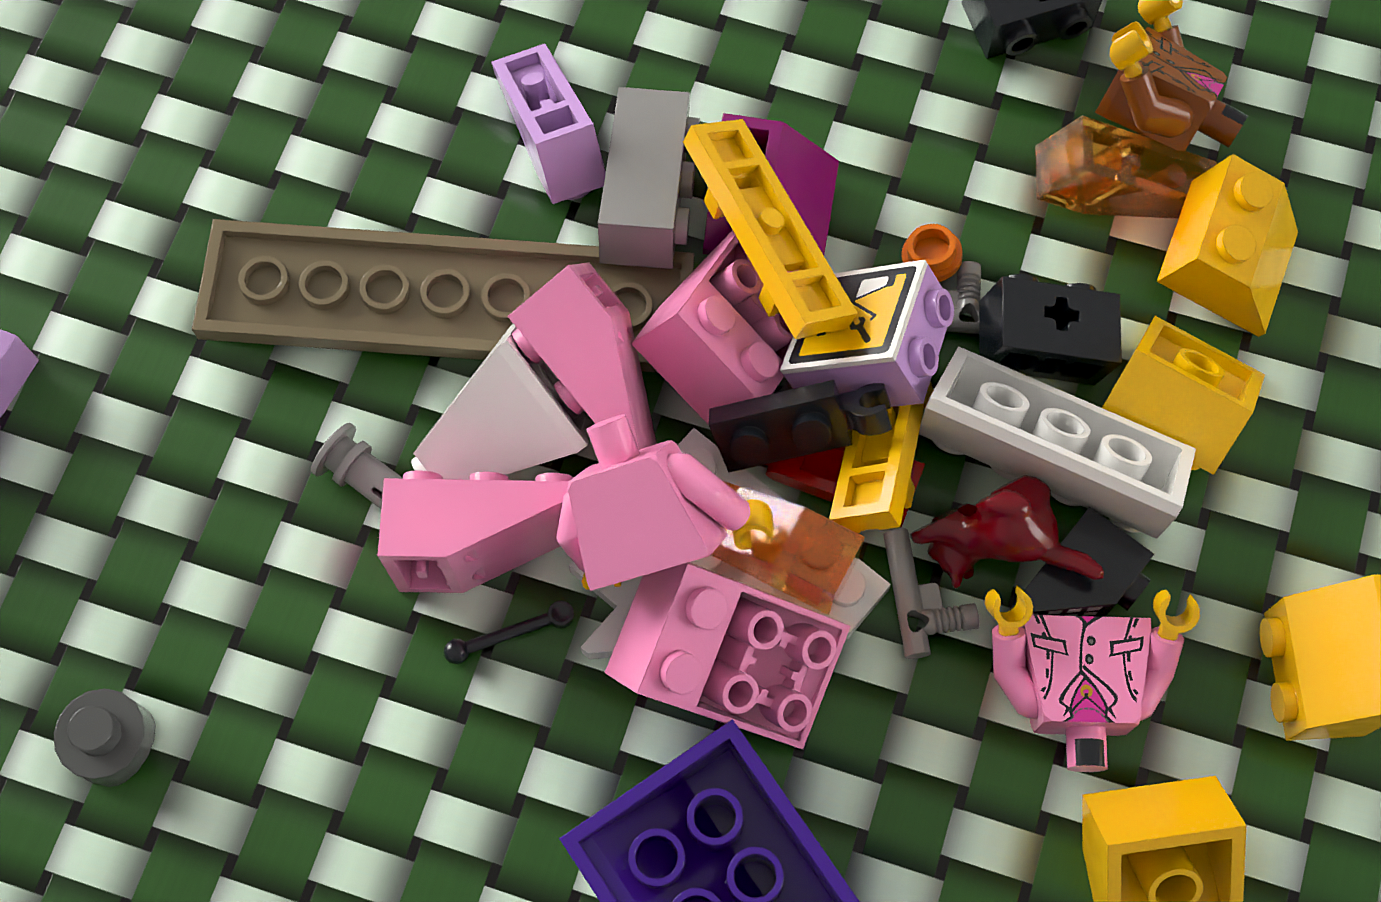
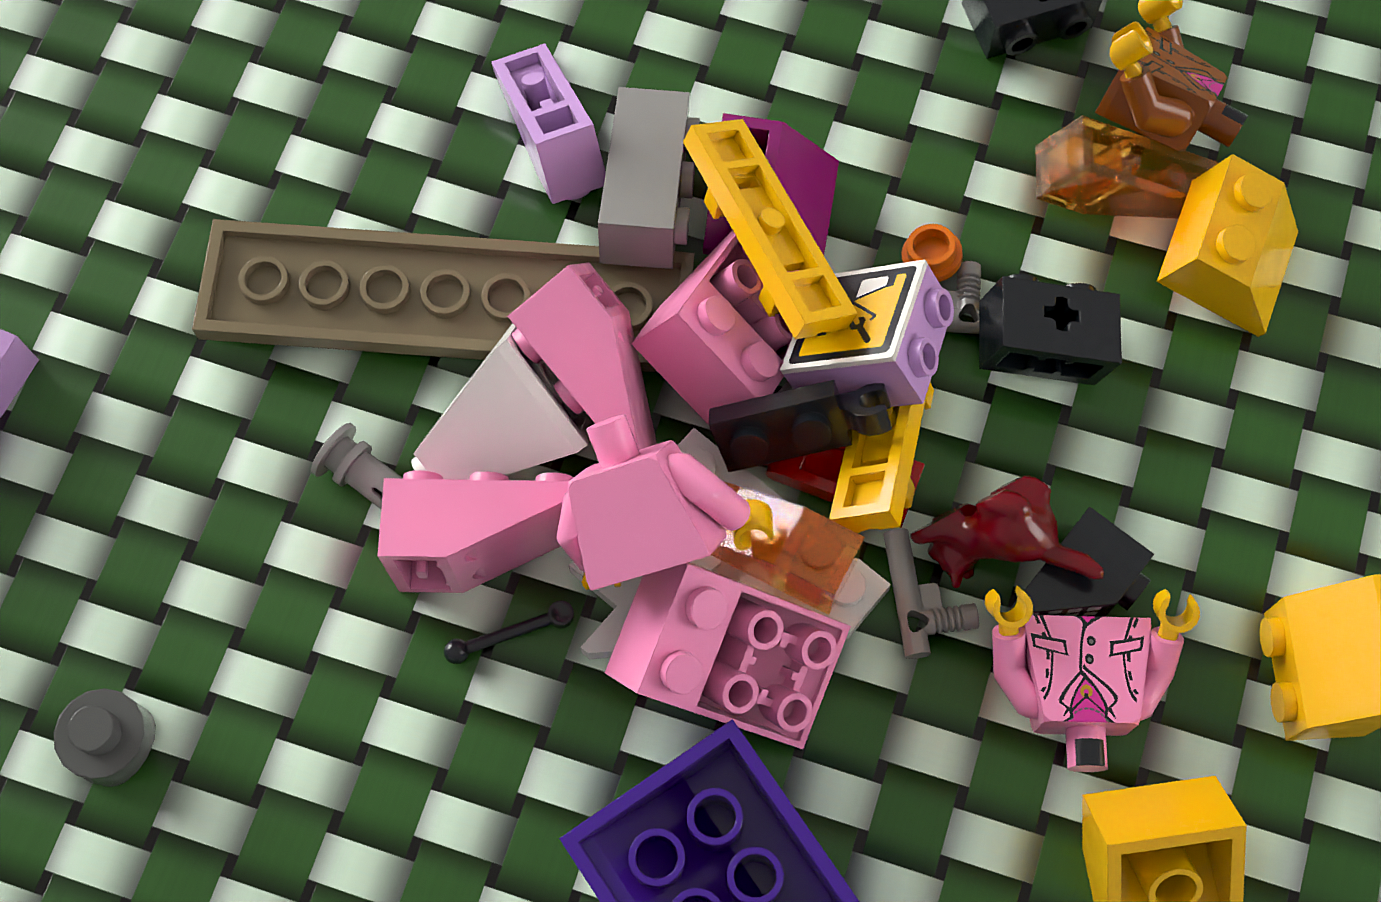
white slope [919,346,1196,539] -> none
yellow slope [1102,316,1265,475] -> none

